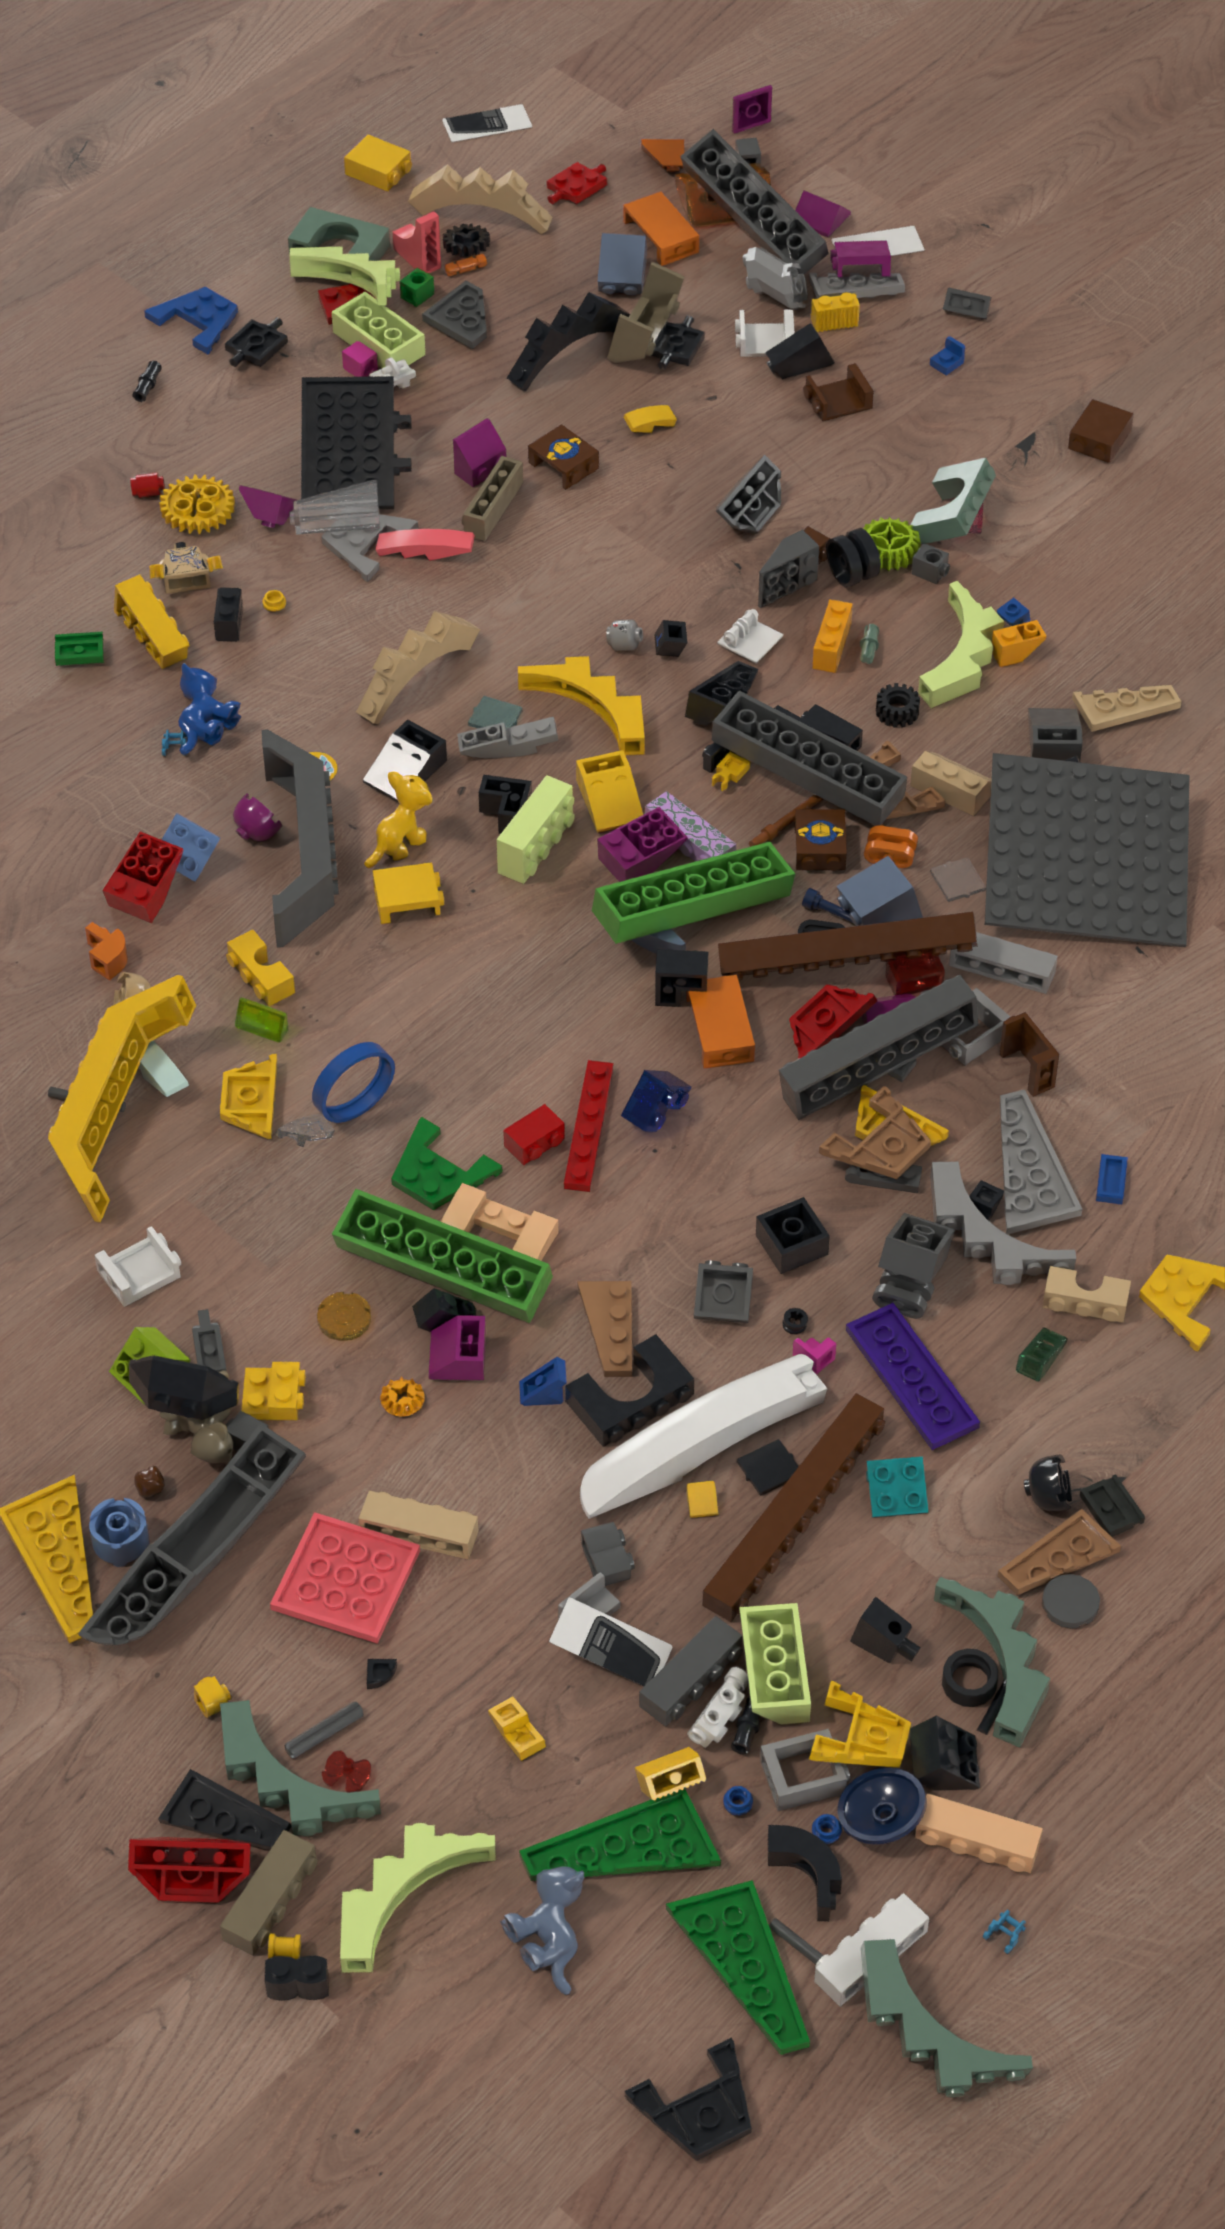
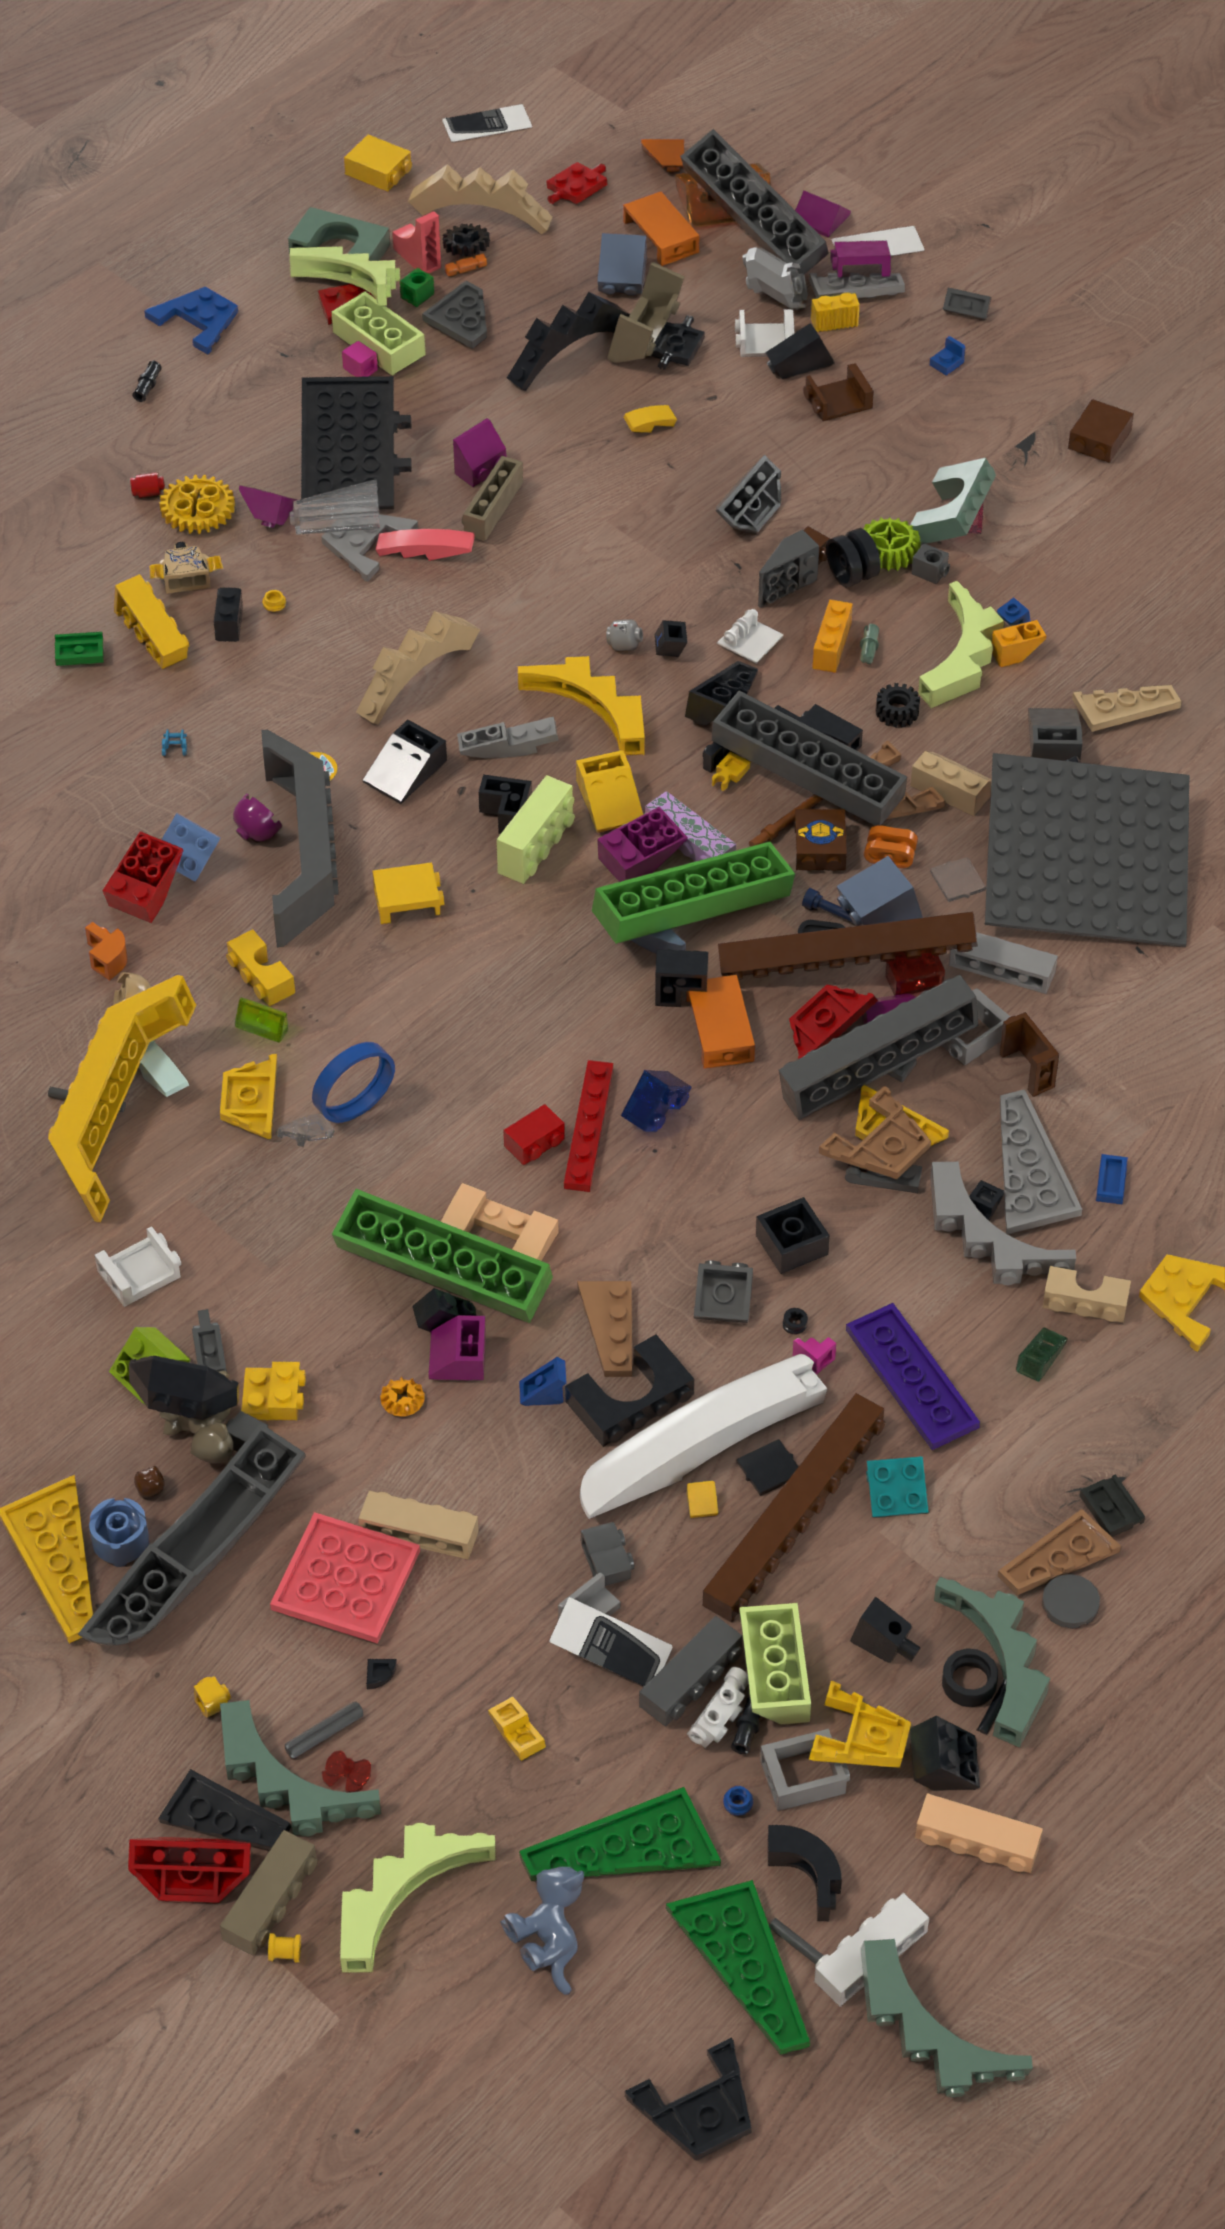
blue animal [178,663,241,755] -> none
black plate [225,317,288,367] -> none
black brick [265,1955,329,2001] -> none
clear yellow tile [317,1292,371,1341] -> none
yellow animal [364,771,432,868] -> none
white hips [369,358,416,388] -> none
green wing [391,1117,503,1210] -> none
clear light blue piece [468,696,522,729] -> none
reddish brown panel [528,424,599,490] -> none
yellow brick [635,1747,706,1801] -> none
magenta slope [732,85,772,134] -> none
dark grey brick [735,137,761,171] -> none
blue plate [812,1814,842,1844] -> none
dark blue dish [837,1768,927,1844] -> none
dark grey brick [872,1270,935,1319] -> none
dark grey brick [878,1213,955,1284] -> none
dark azure piece [983,1910,1026,1954] -> none
black cylinder [1024,1454,1072,1511] -> none

